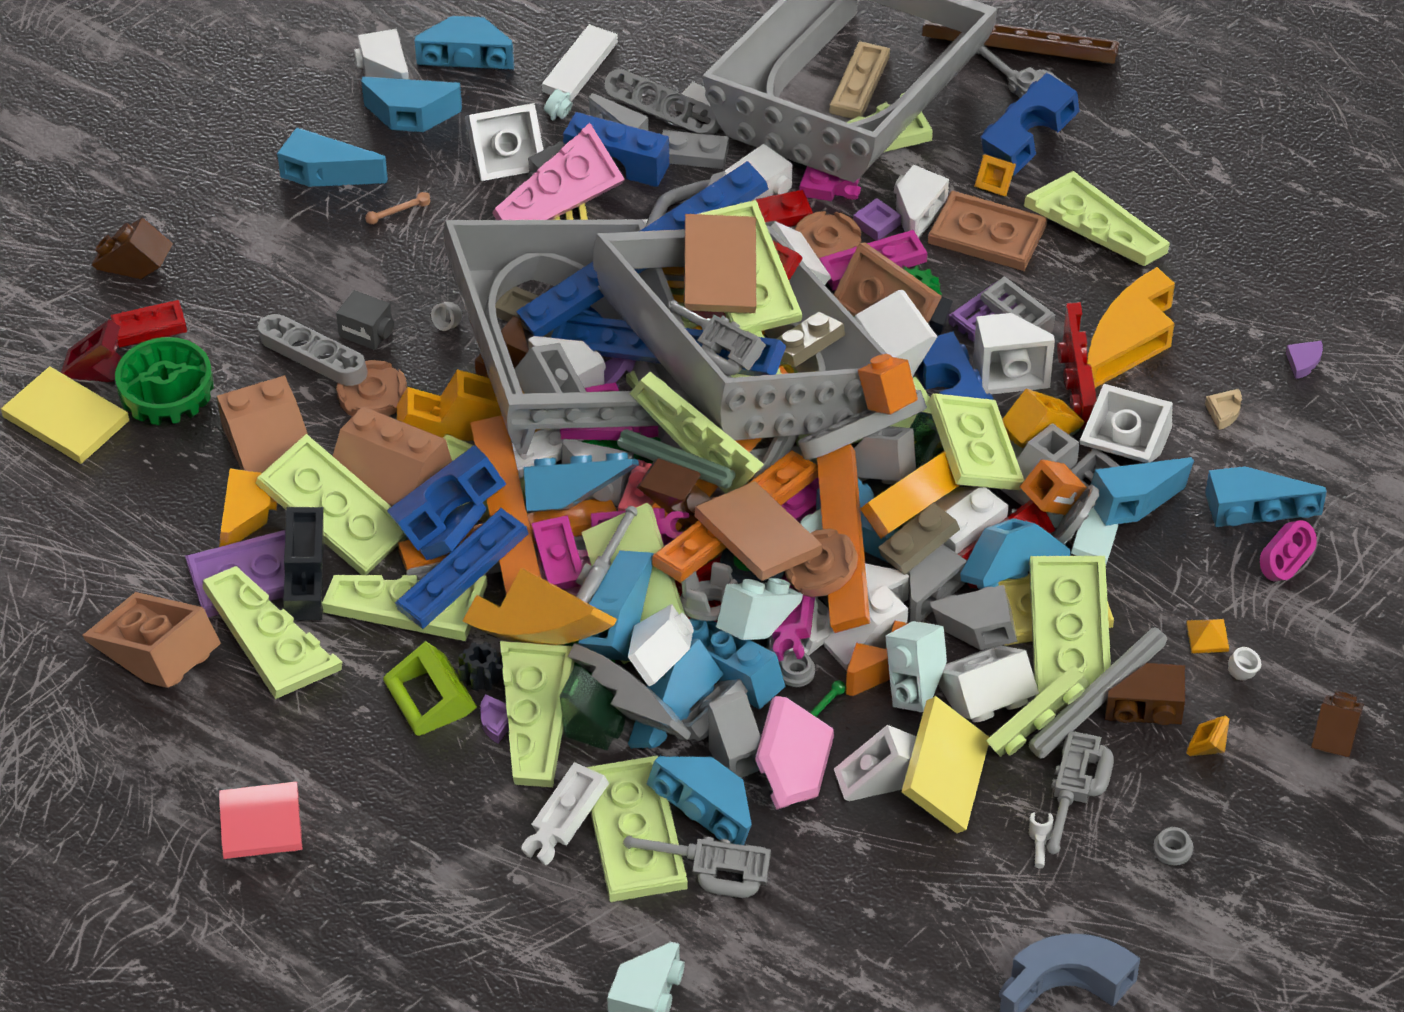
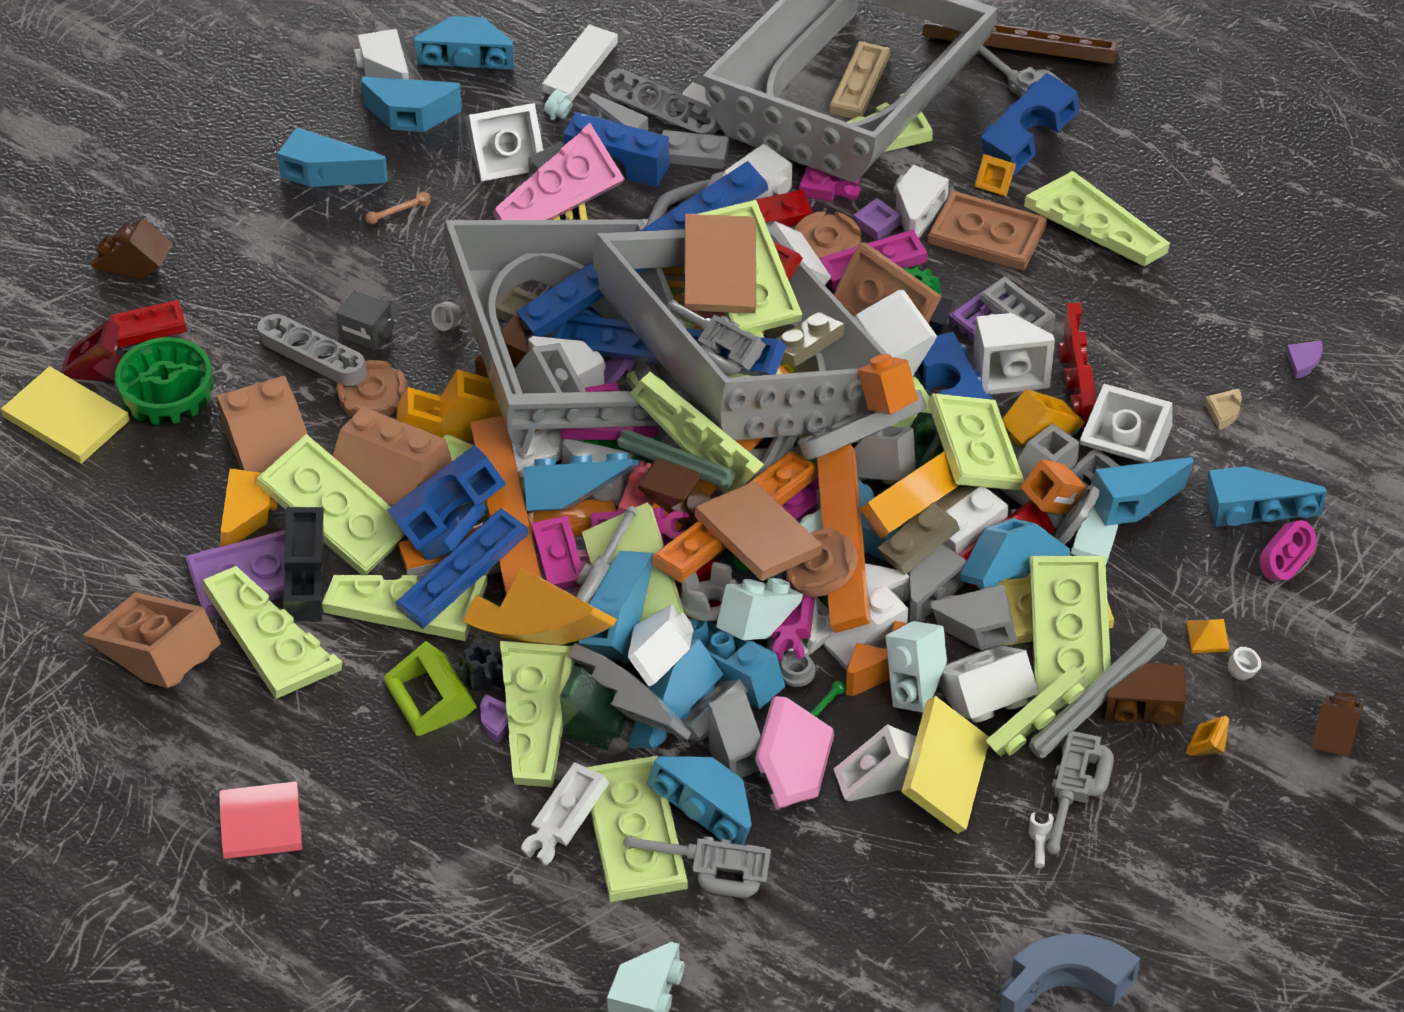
light orange slope [1087,267,1175,388] -> none
light grey plate [1153,827,1193,865] -> none

